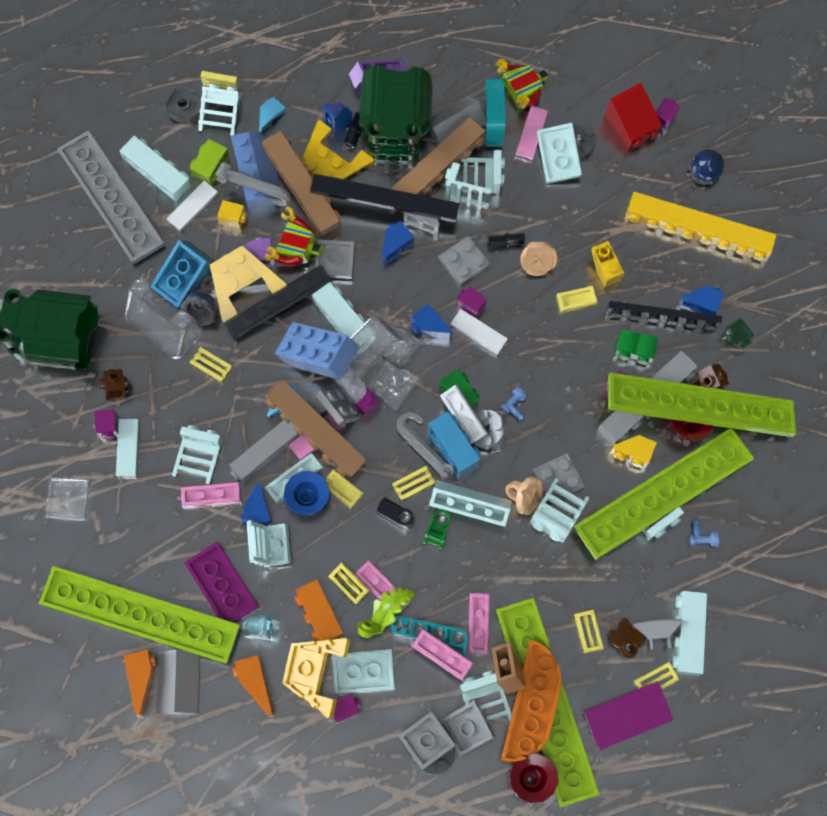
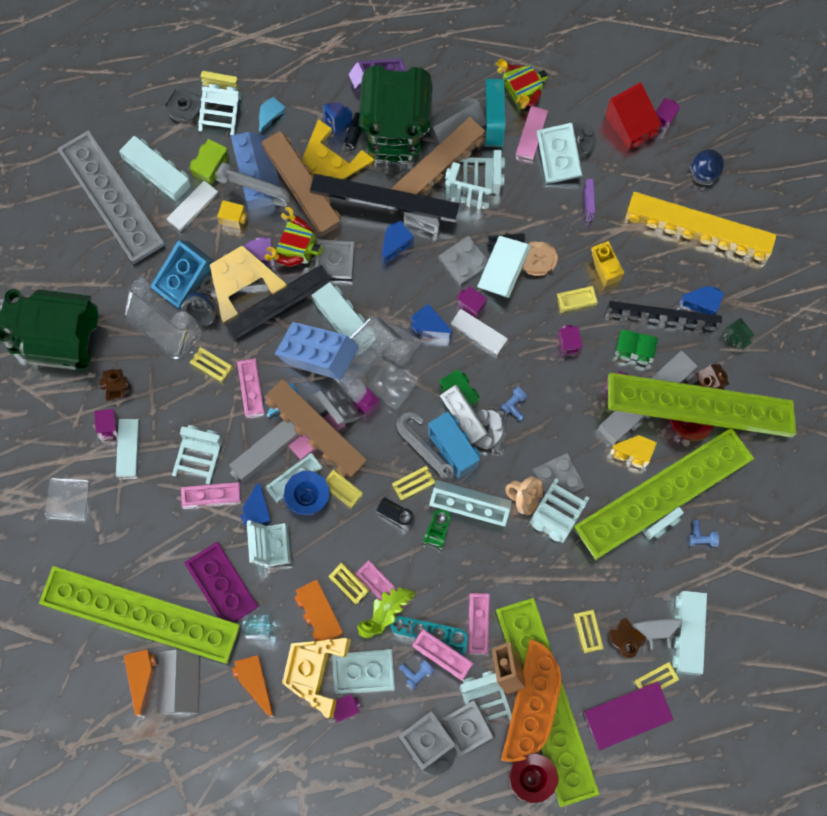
none -> bright pink tile [237,358,265,417]
none -> medium blue piece [399,660,435,690]
none -> light aqua tile [477,236,531,298]
none -> magenta brick [558,325,583,356]
none -> medium lavender tile [584,179,595,220]

